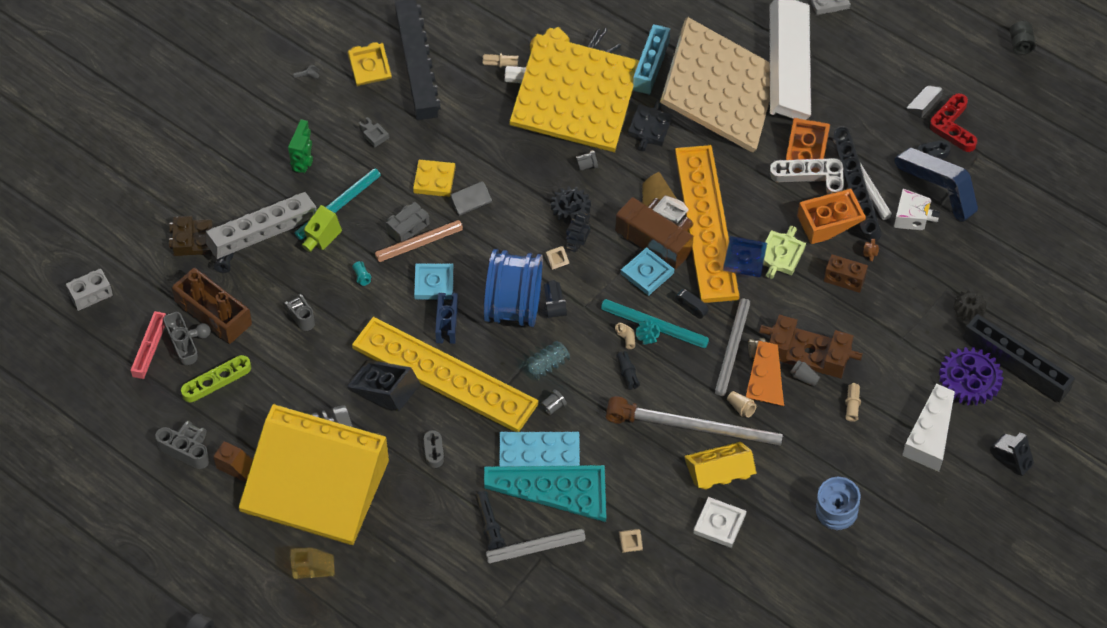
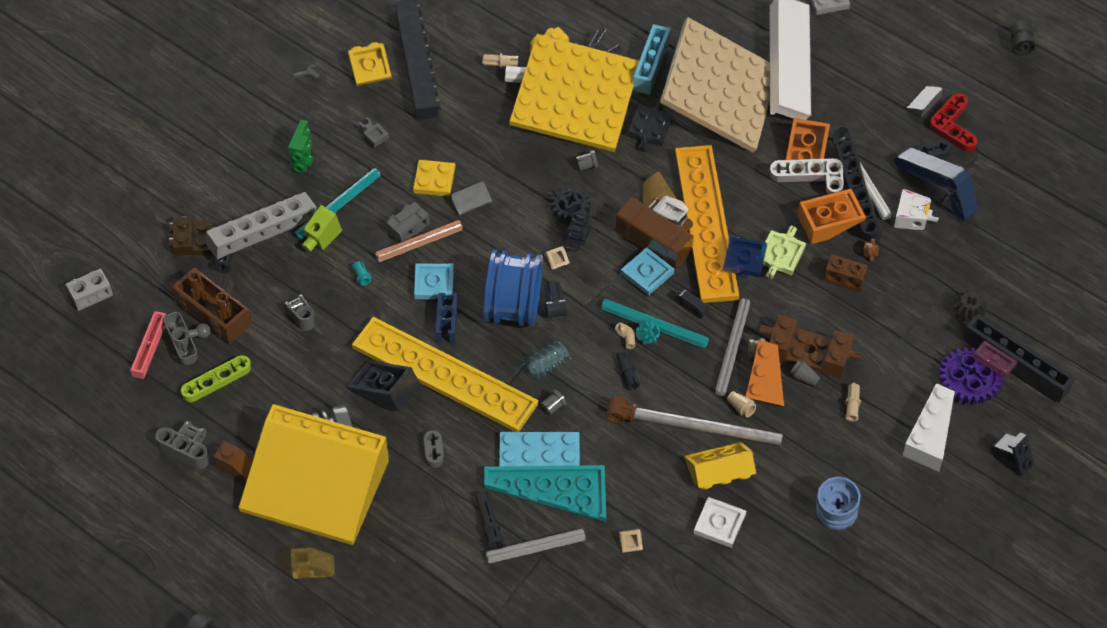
none -> clear pink plate [973,341,1018,378]

